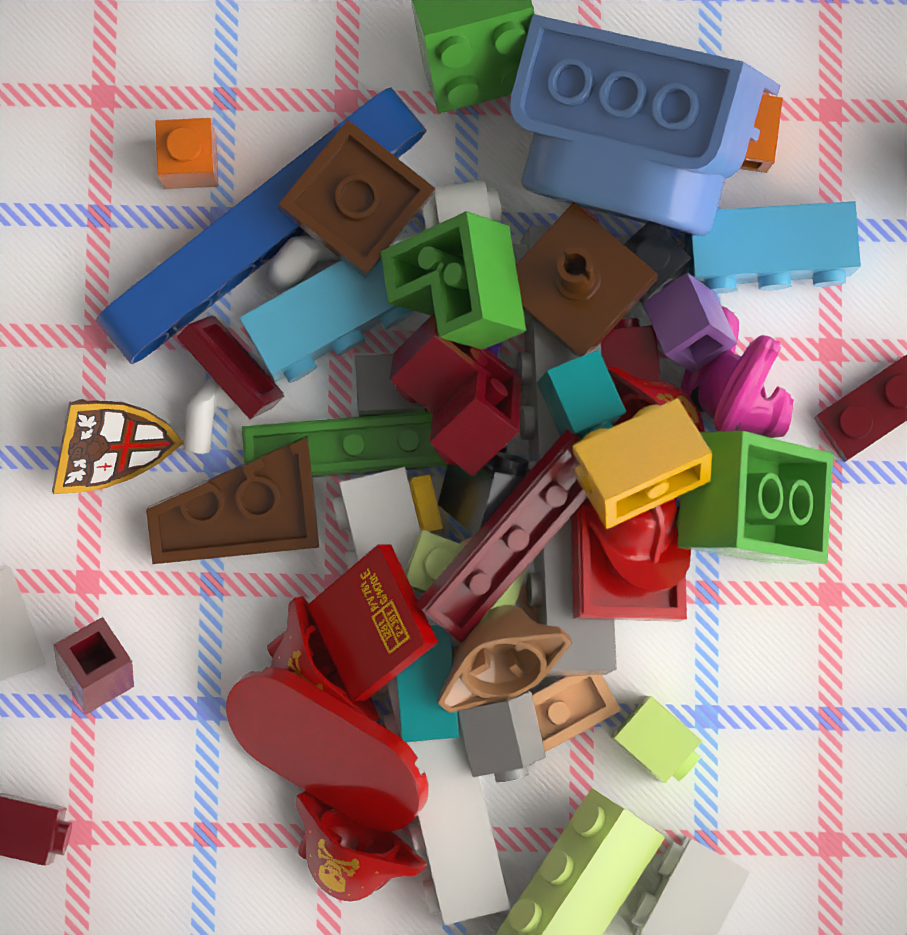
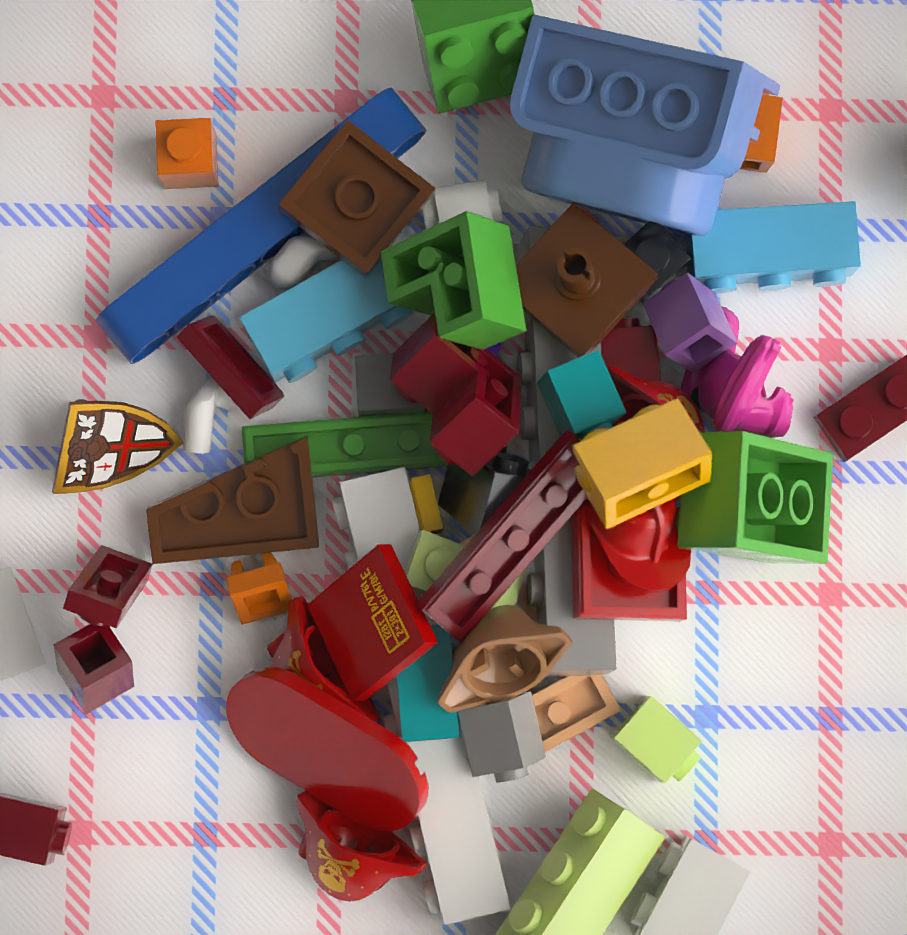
none -> dark red plate [63,545,153,629]
none -> orange tile [226,553,292,625]

